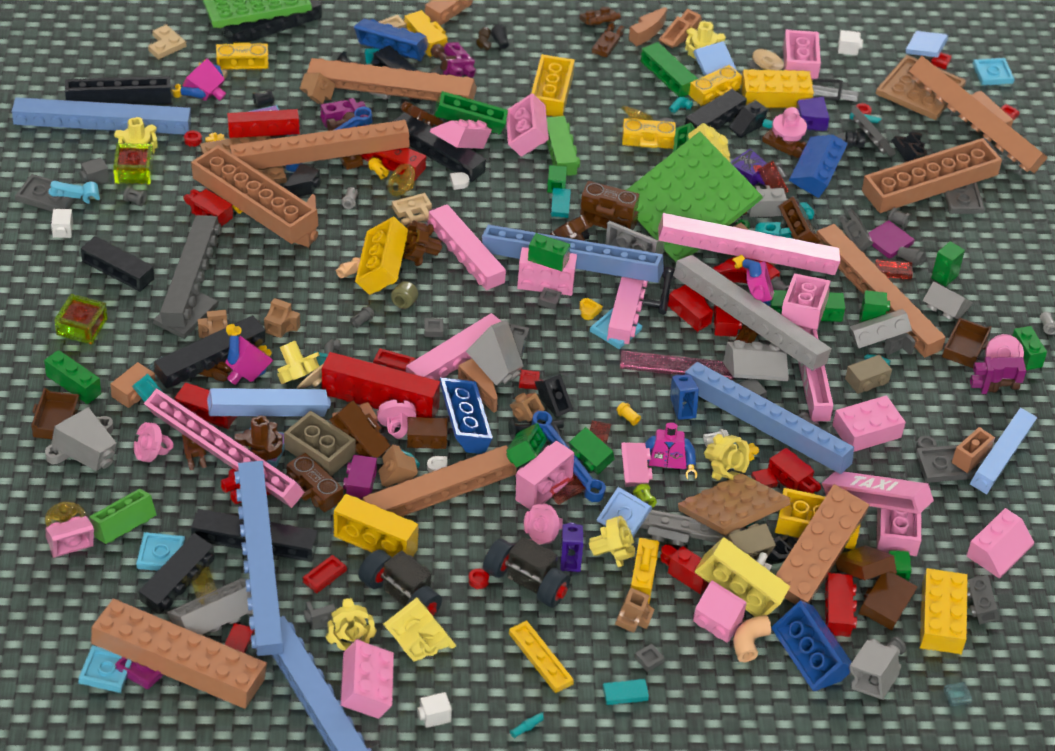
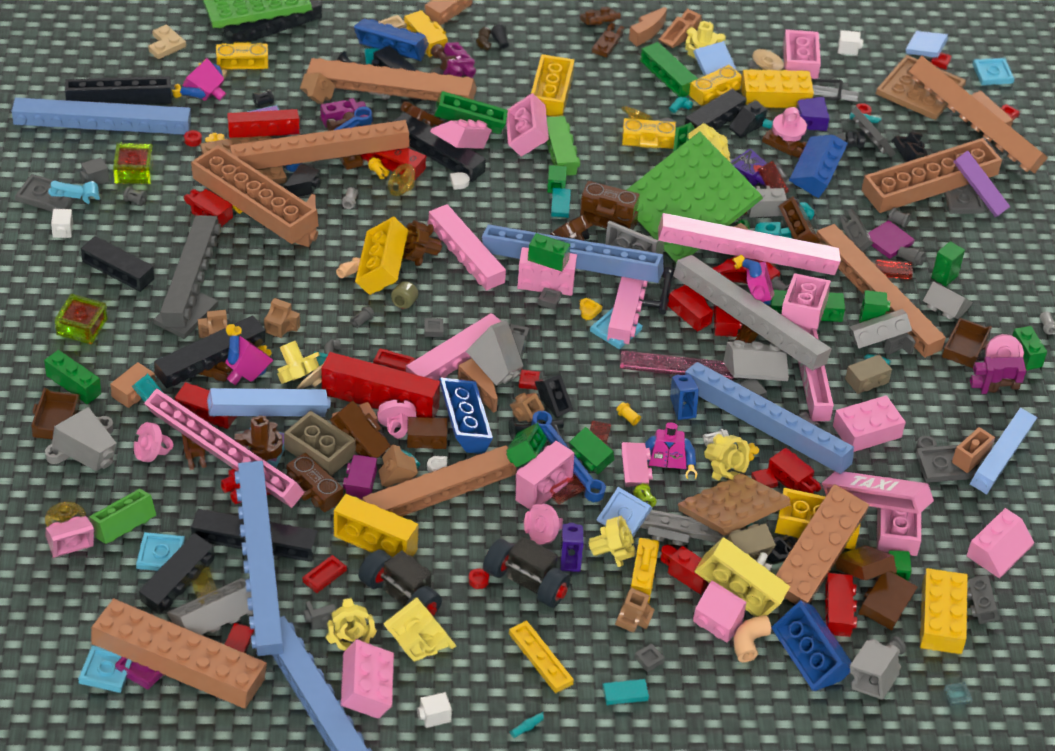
light yellow piece [114,117,158,159] -> none
tan plate [392,193,432,226] -> none
none -> medium lavender tile [953,151,1010,218]

